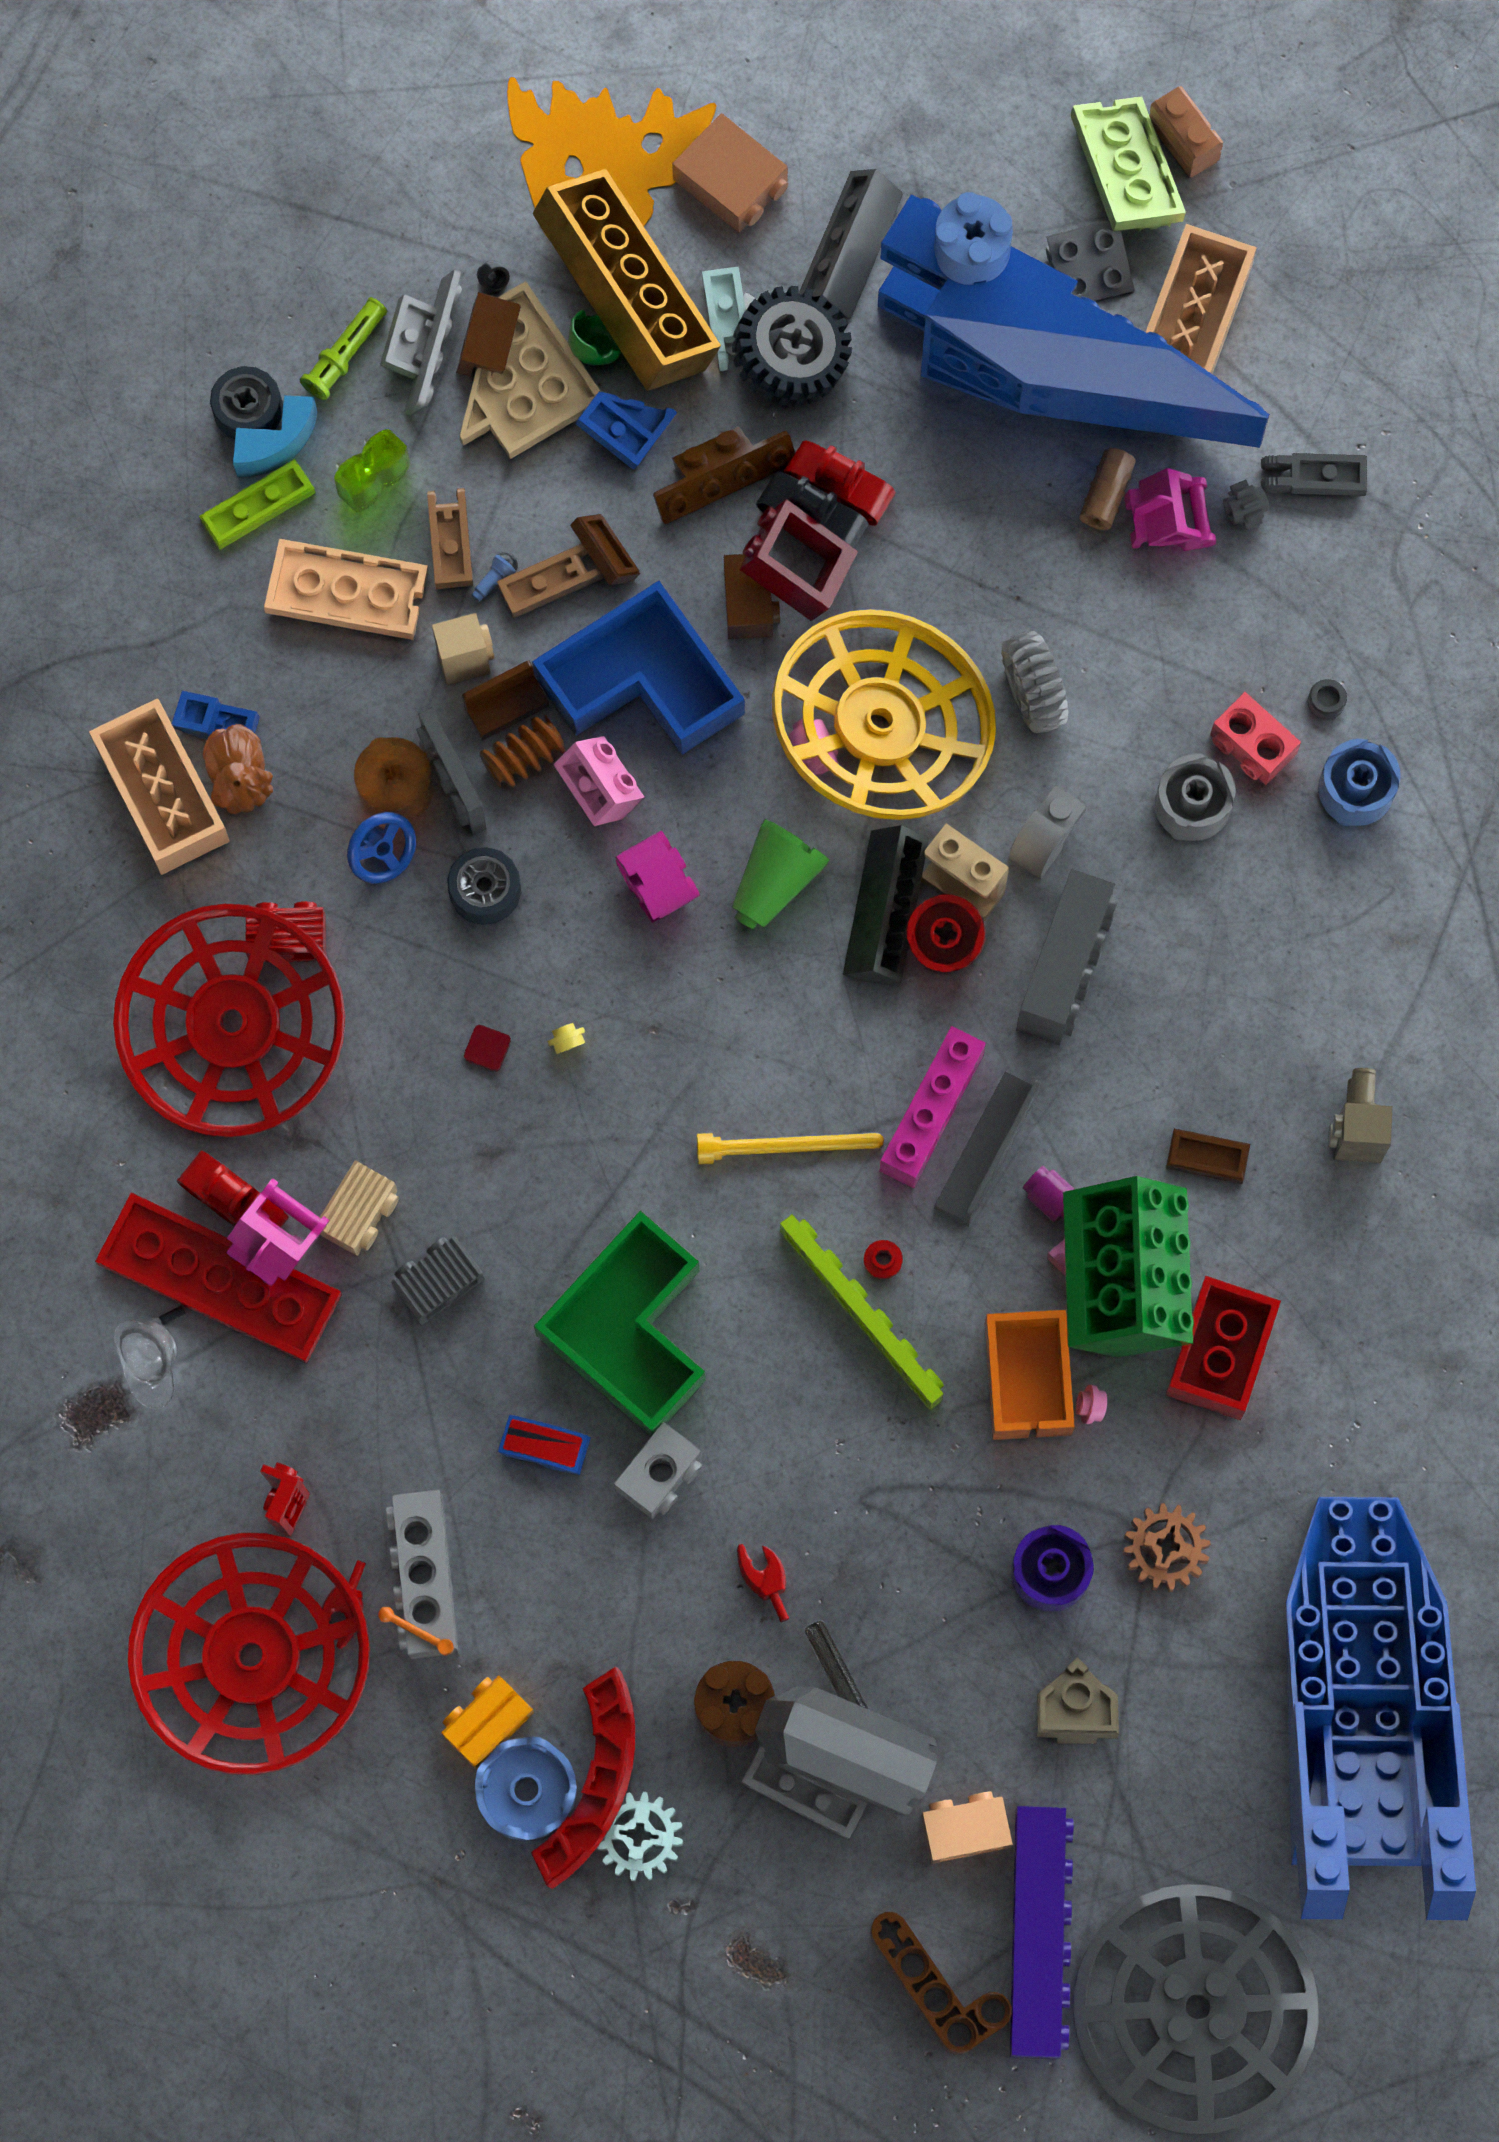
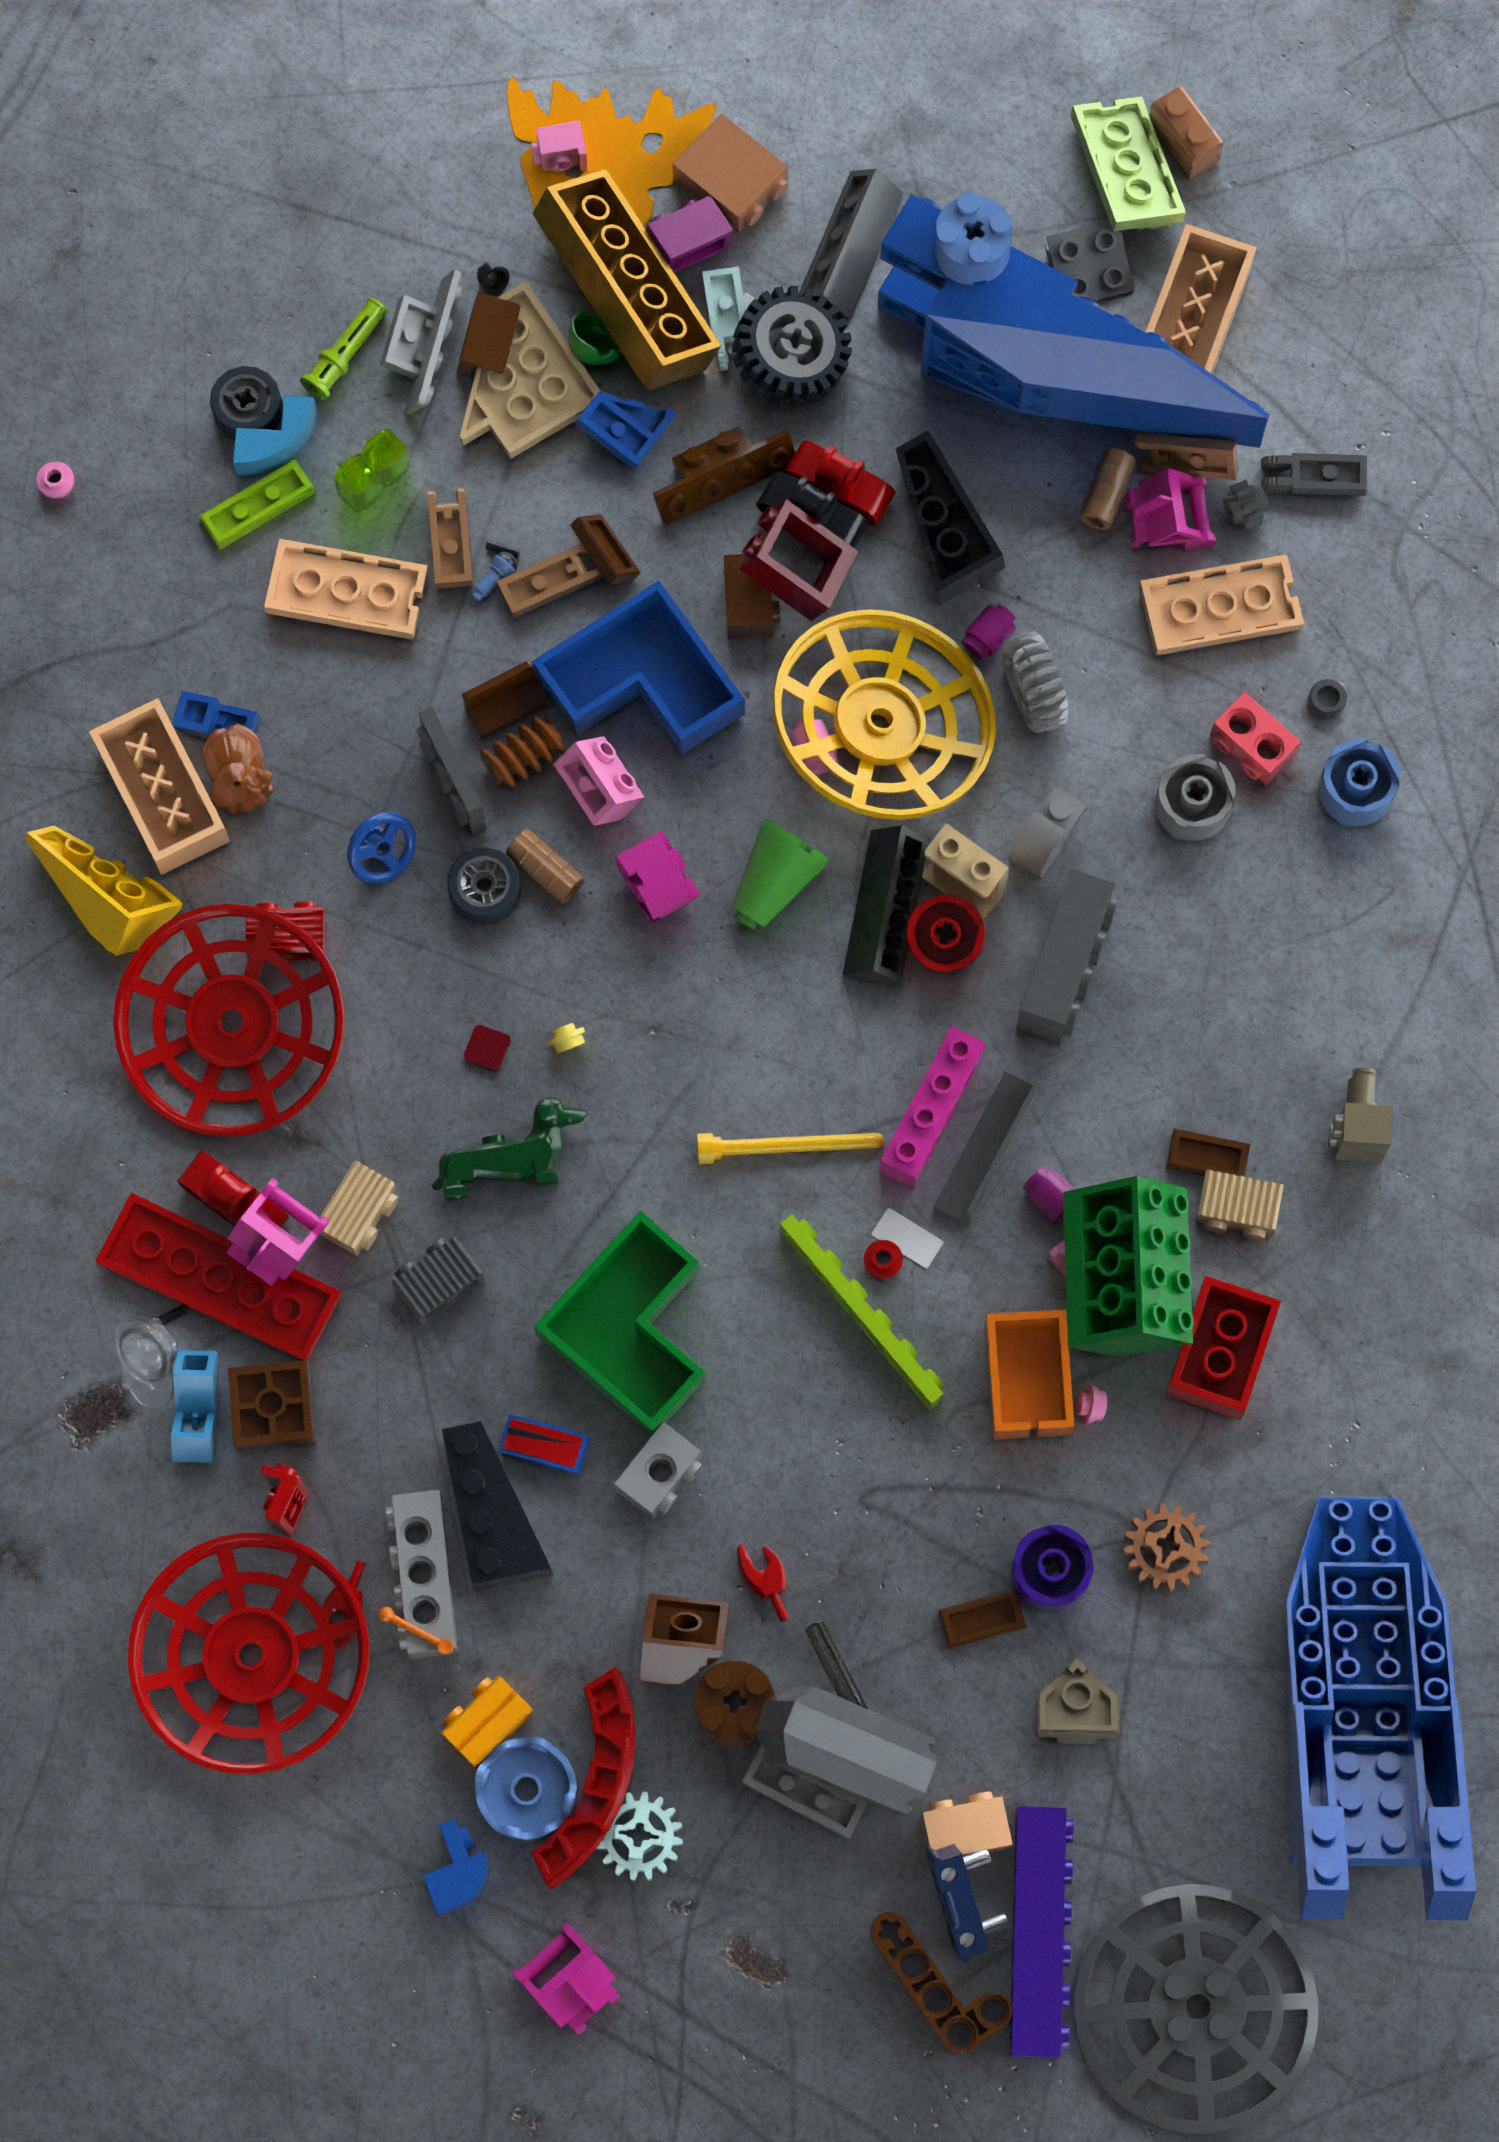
clear orange brick [354,737,434,820] -> none
tan brick [432,613,495,685] -> none
none -> yellow wedge [25,826,183,956]
none -> bright pink plate [36,461,75,499]
none -> dark azure brick [171,1350,218,1463]
none -> reddish brown piece [228,1360,316,1452]
none -> blue brick [423,1819,489,1917]
none -> dark green animal [432,1097,587,1201]
none -> black wedge [442,1421,553,1592]
none -> black piece [485,540,521,559]
none -> medium nougat axle [506,828,585,904]
none -> dark pink piece [512,1922,621,2036]
none -> bright pink brick [531,120,588,172]
none -> reddish brown slope [639,1594,729,1685]
none -> magenta brick [646,196,734,274]
none -> white sticker [871,1208,944,1269]
none -> black wedge [896,430,1006,605]
none -> dark blue piece [926,1844,1009,1962]
none -> reddish brown tile [938,1589,1026,1650]
none -> magenta brick [961,604,1016,661]
none -> medium nougat hinge [1135,433,1239,480]
none -> light nougat piece [1139,554,1304,656]
none -> tan brick [1195,1170,1284,1241]

